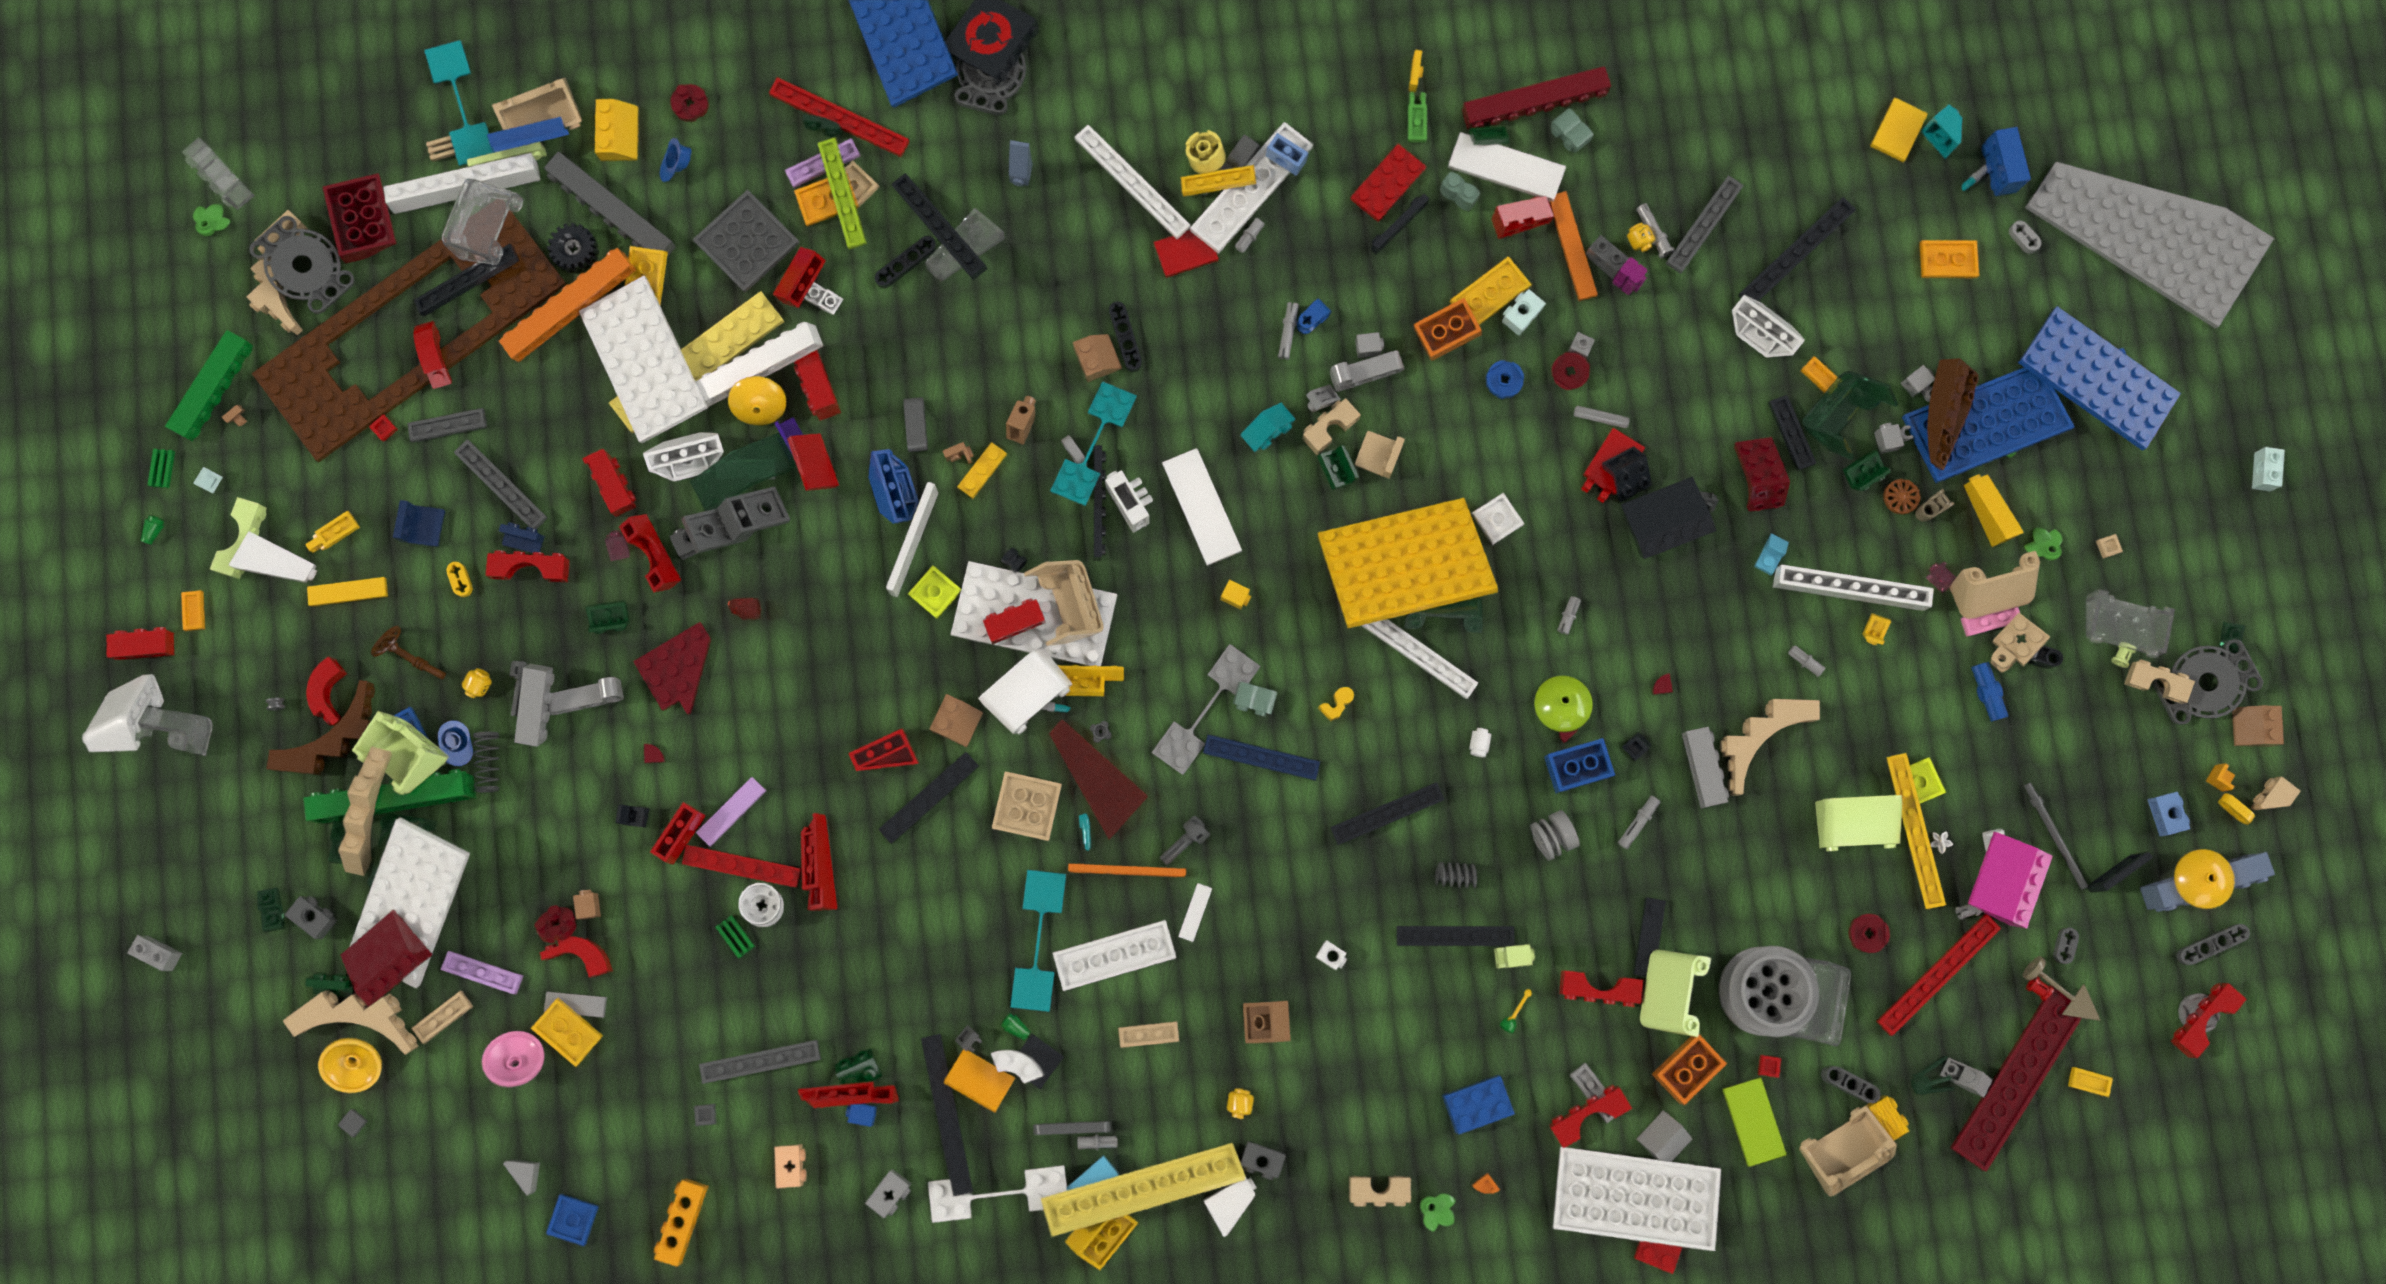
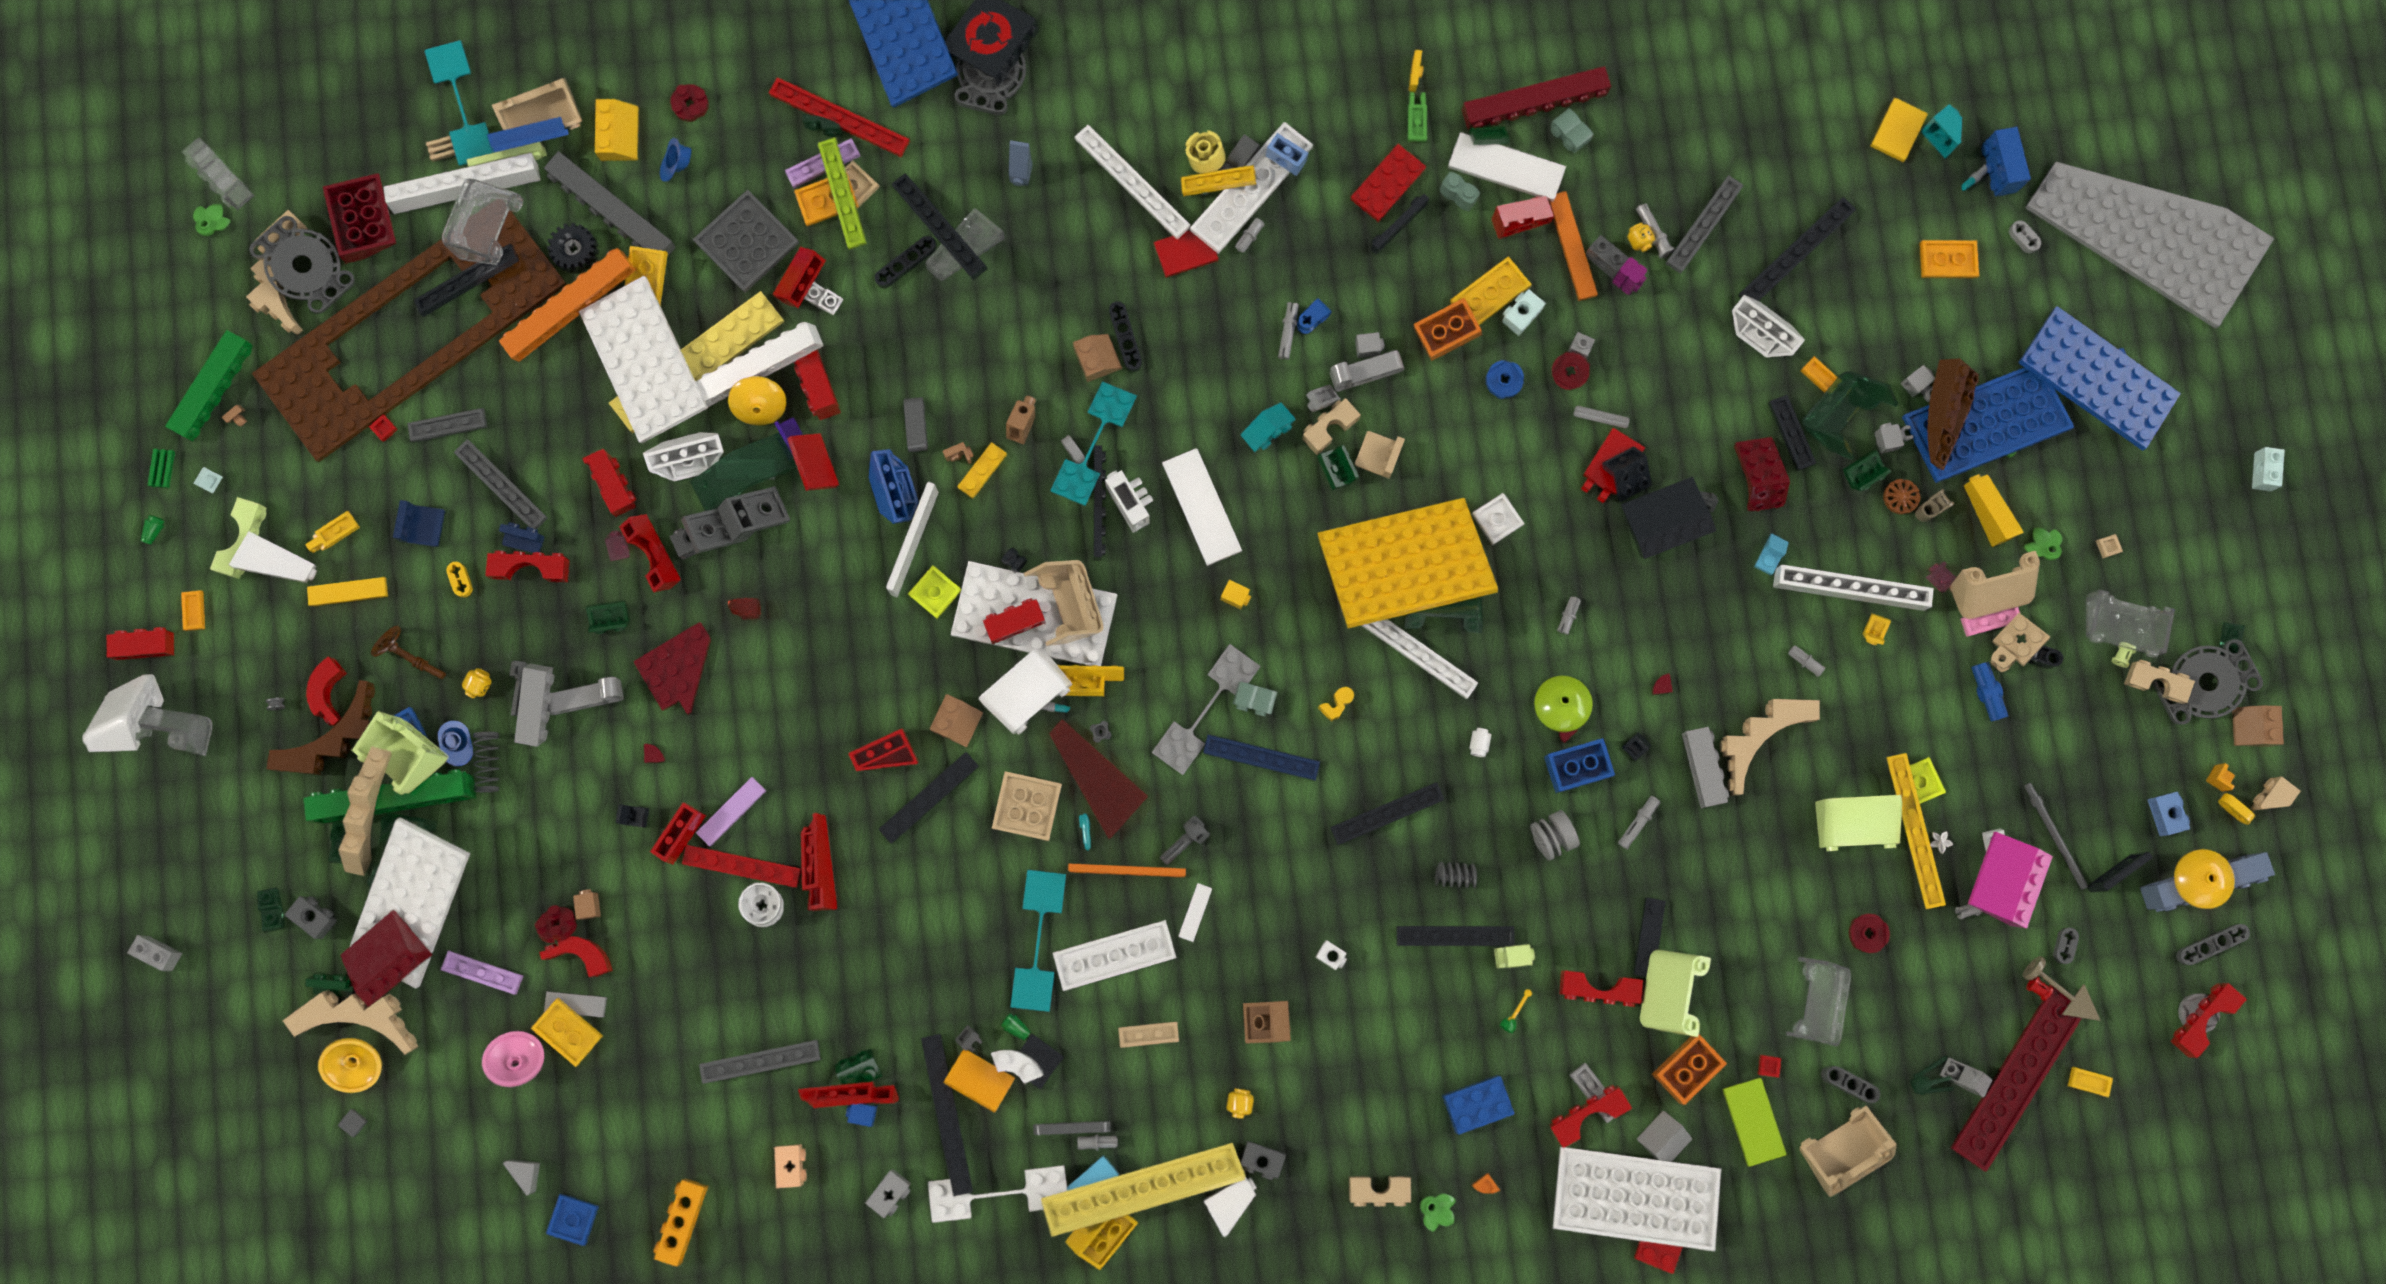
tan tile [411,991,474,1044] -> none
red arch [414,321,452,389] -> none
dark grey tile [694,1104,717,1126] -> none
green tile [716,915,755,959] -> none
light grey wheel [1718,946,1819,1037] -> none
yellow brick [1864,1095,1909,1141] -> none
red plate [1876,914,2001,1036] -> none

